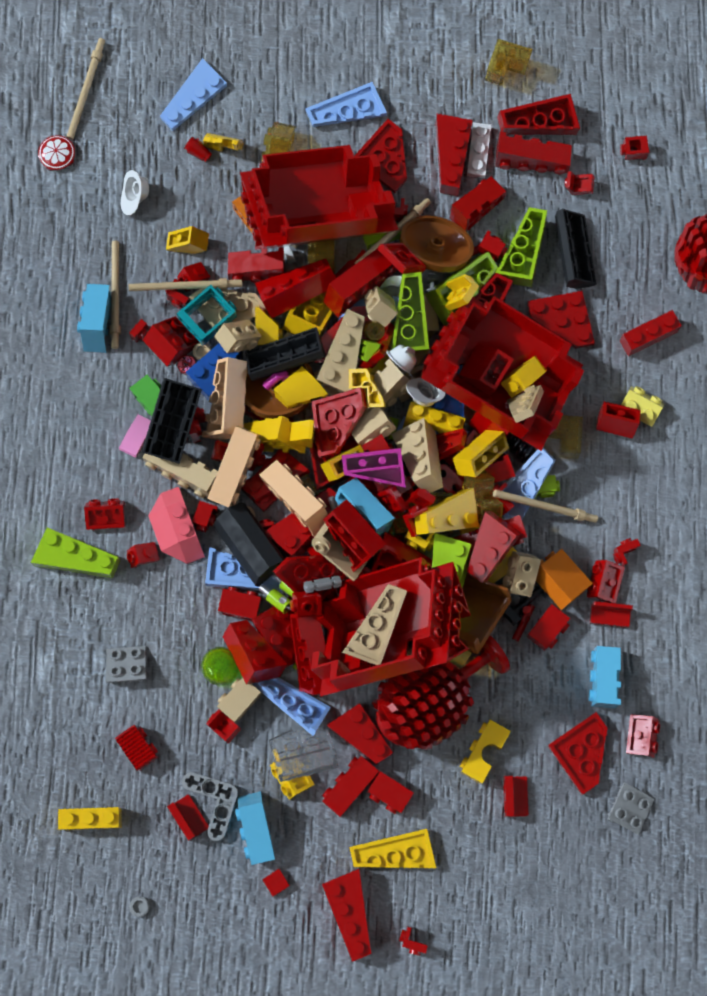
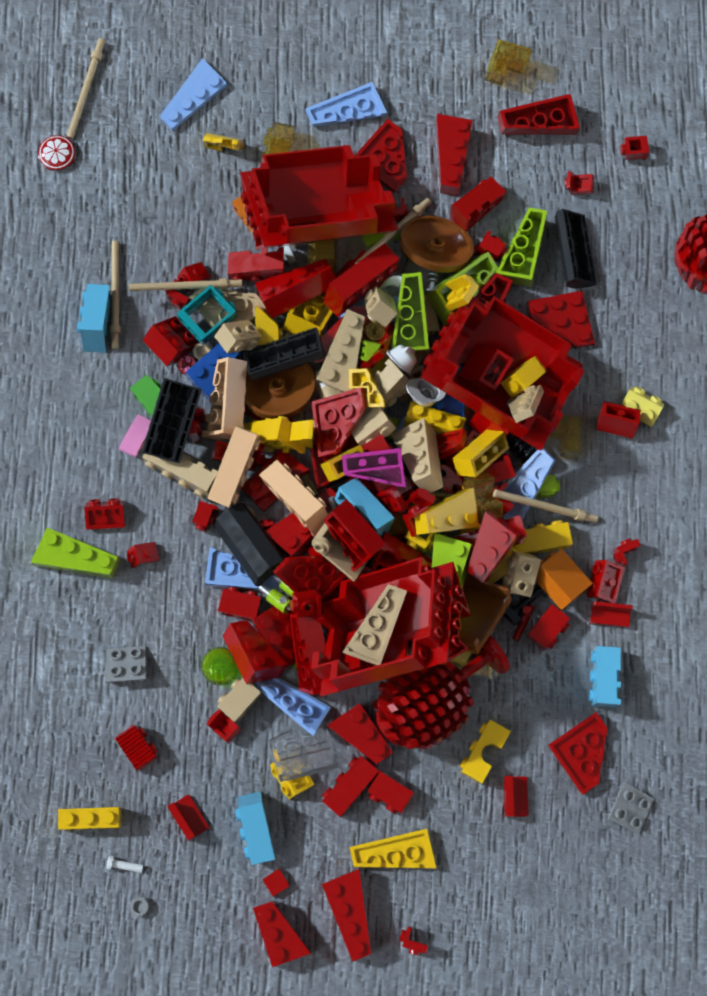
white piece [121,170,149,215] -> none
red plate [129,319,149,343] -> none
coral wedge [148,487,205,564] -> none
yellow slope [166,226,209,254] -> none
light grey beam [182,772,238,841] -> none
red cone [184,137,212,162] -> none
dark pink arm [263,371,290,390] -> none
yellow slope [274,366,328,409] -> none
light grey axle [303,576,342,593] -> none
red plate [378,243,427,274] -> none
white plate [467,122,491,178] -> none
red wedge [495,131,572,174] -> none
red brick [619,310,681,357] -> none
bracket [626,714,660,758] -> none
none -> white piece [106,856,143,873]
none -> red wedge [253,901,311,967]
none -> yellow brick [513,520,573,555]

